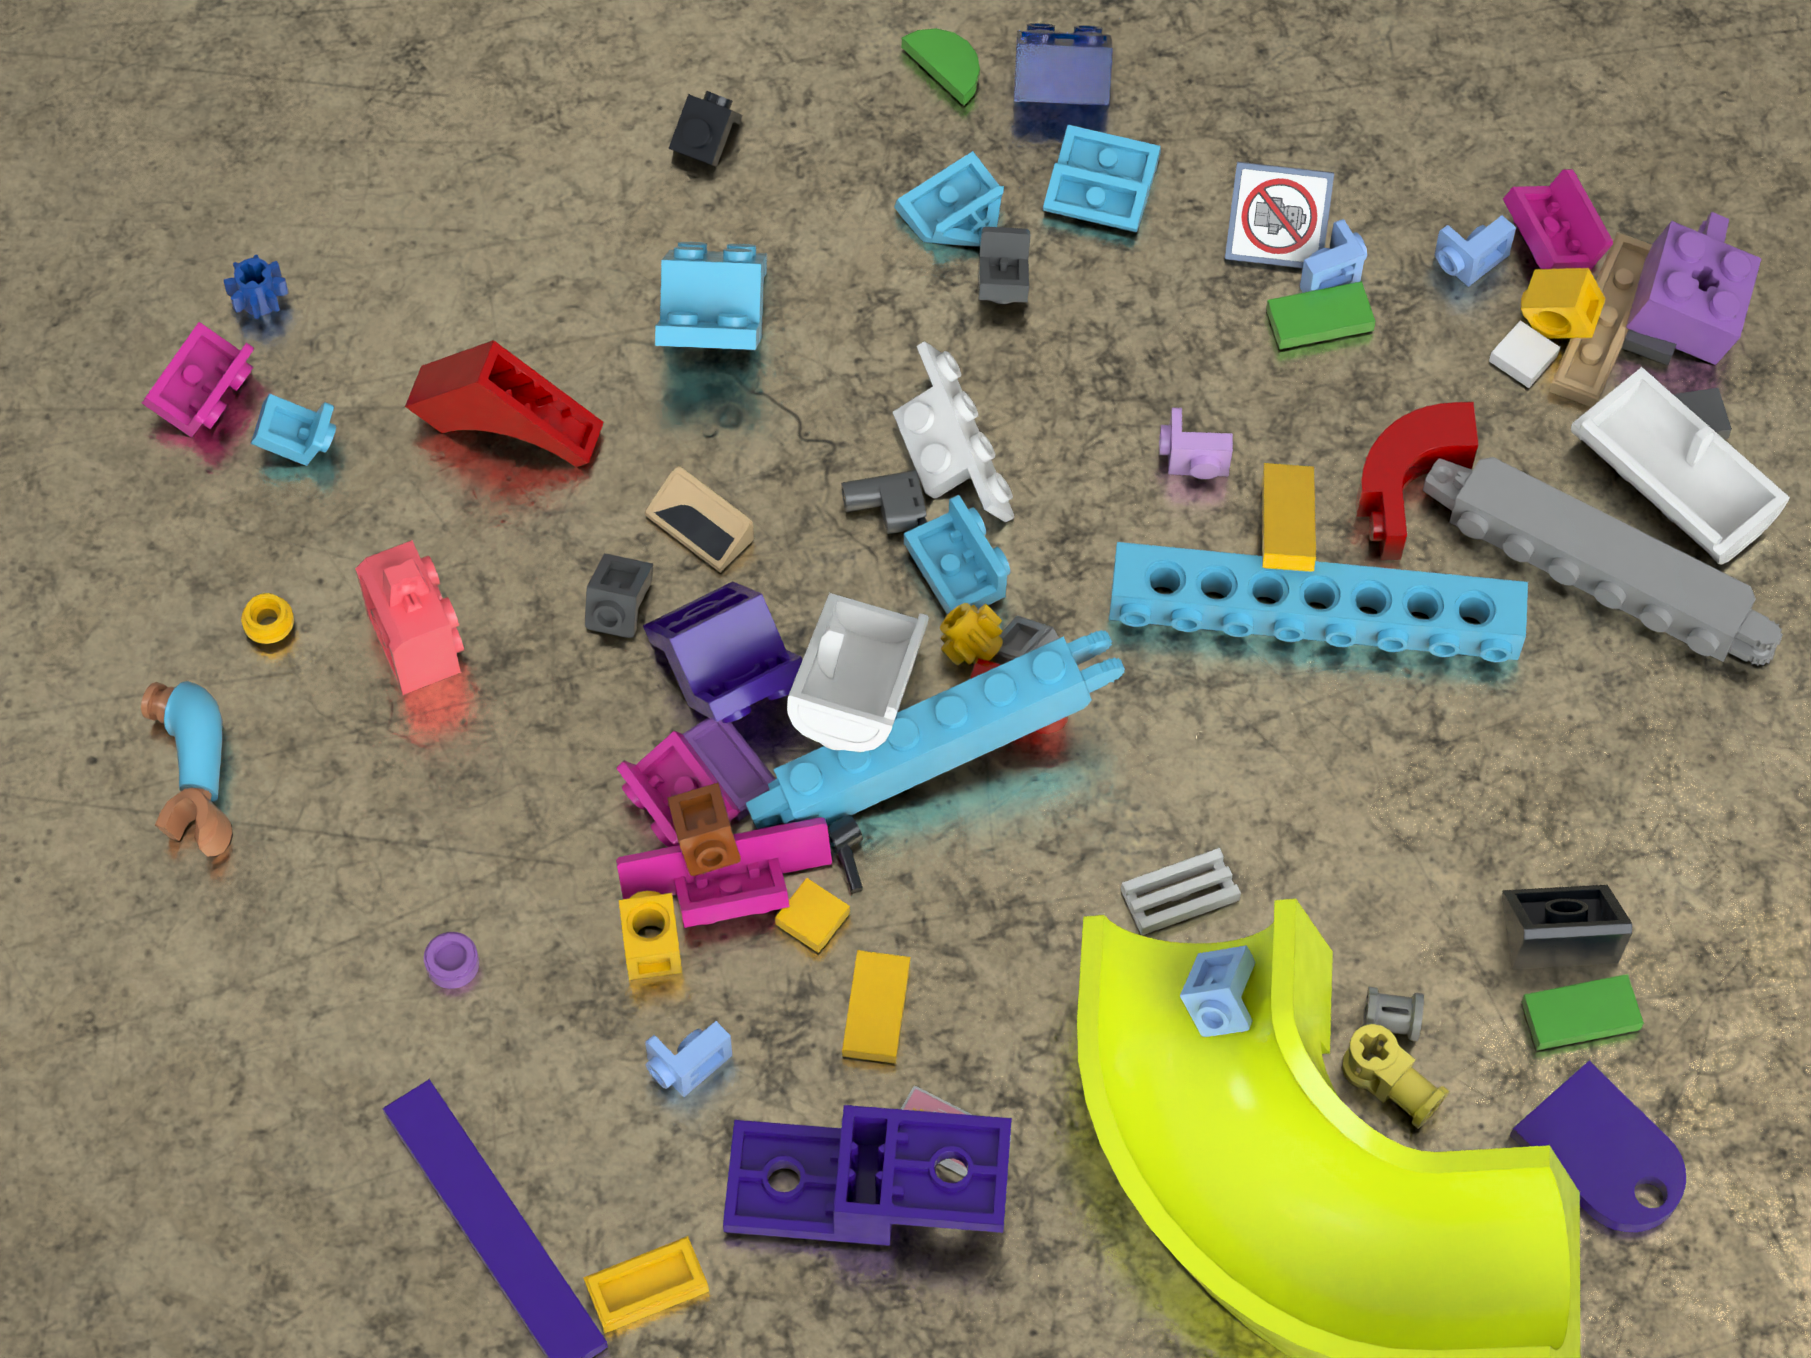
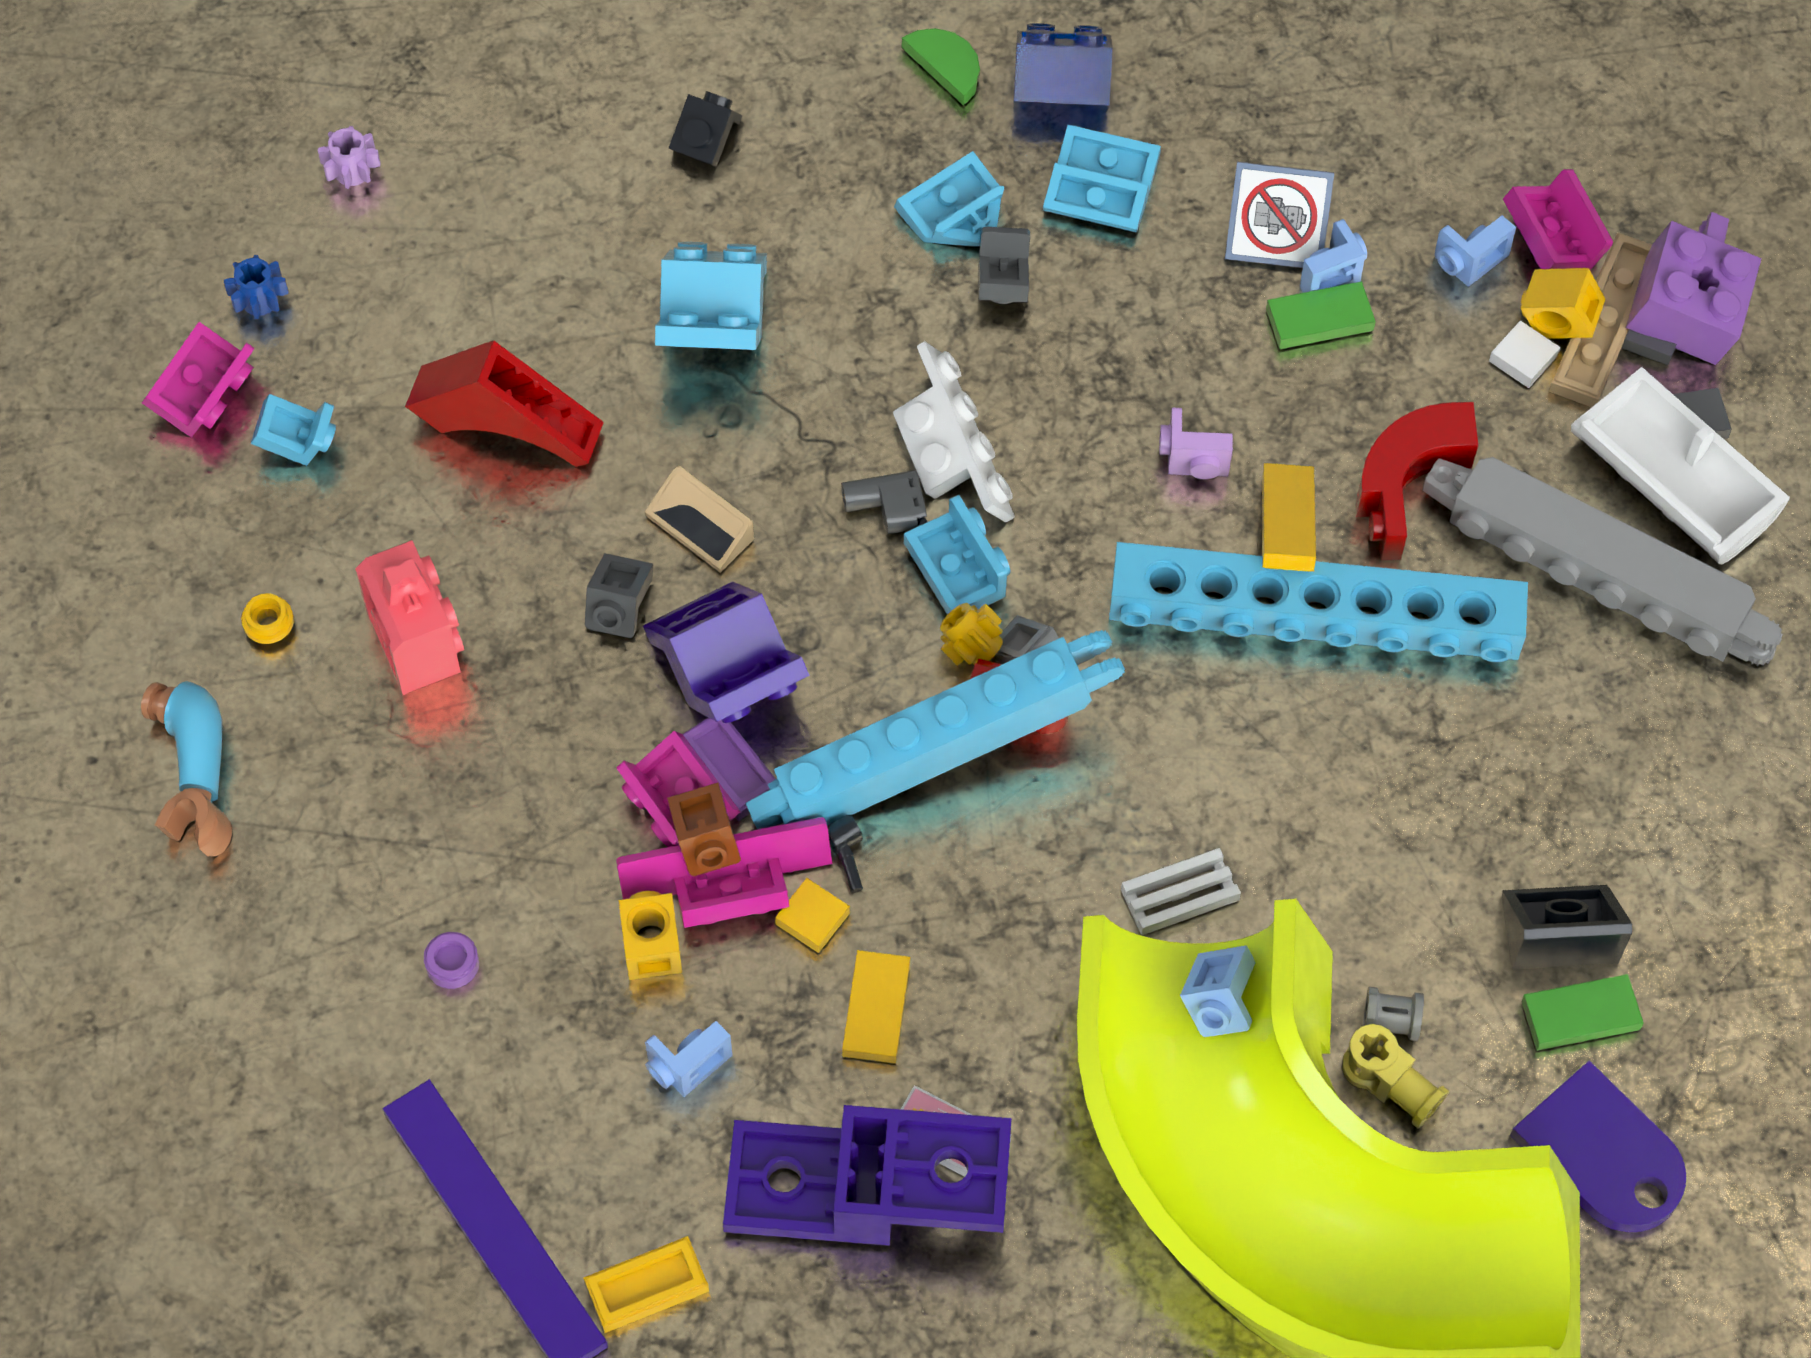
white container [787,593,929,752] -> none
none -> lavender gear [318,126,381,189]

